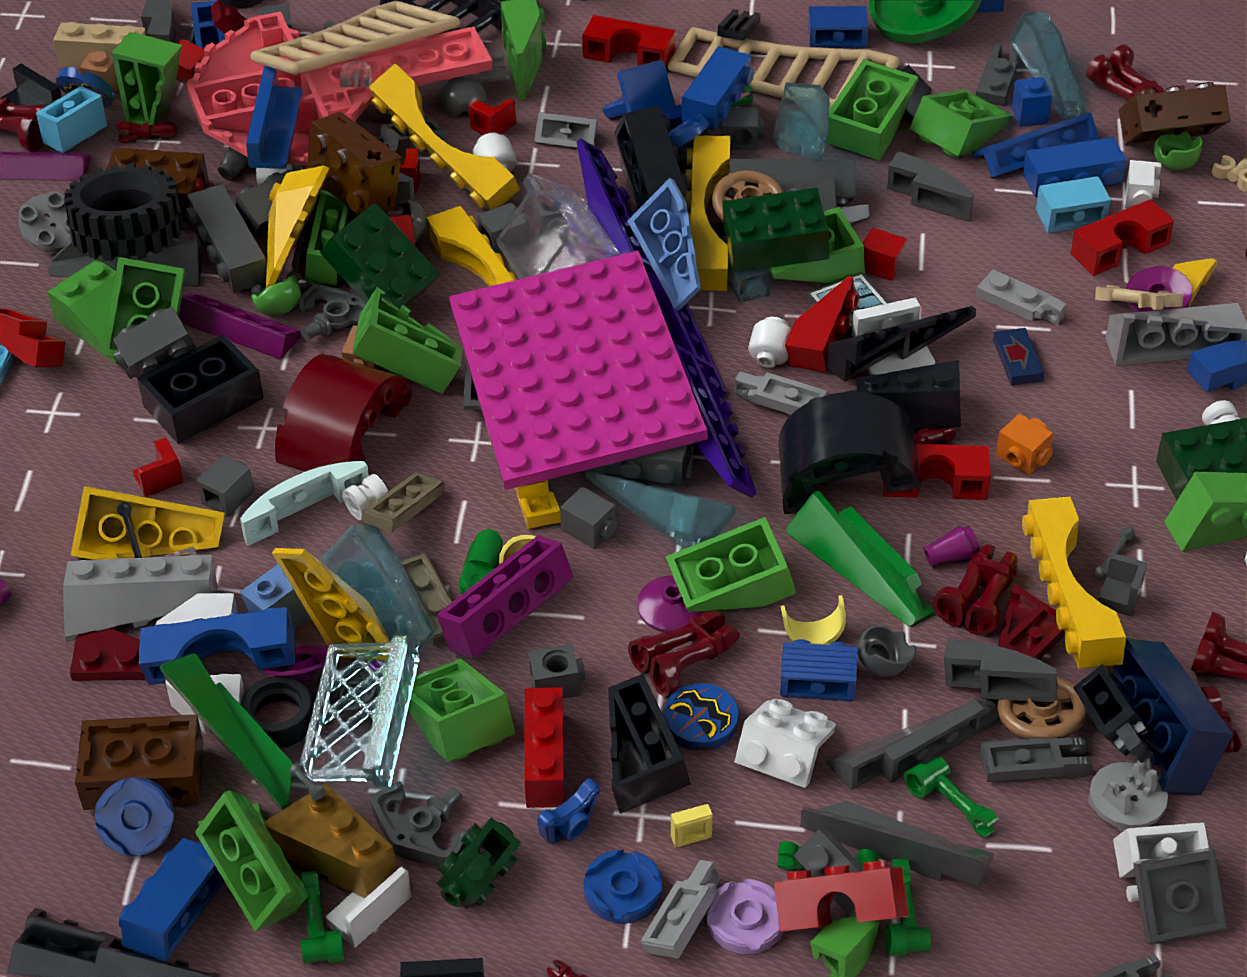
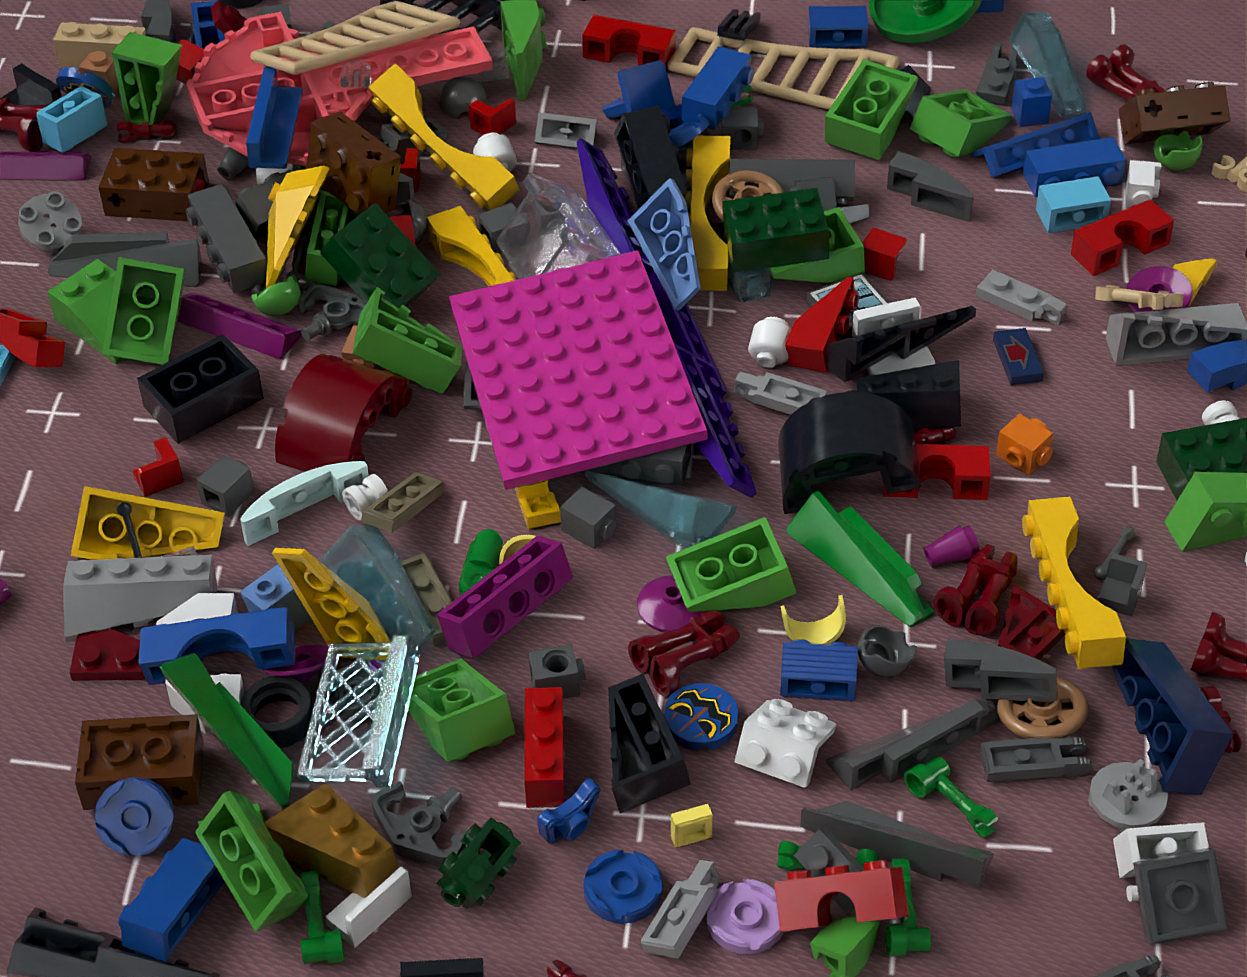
black tyre [64,164,183,261] -> none
dark grey brick [113,307,197,379] -> none
dark grey hinge [289,763,326,800] -> none
clear light blue wedge [773,82,830,161] -> none
black hinge [1073,664,1156,763] -> none

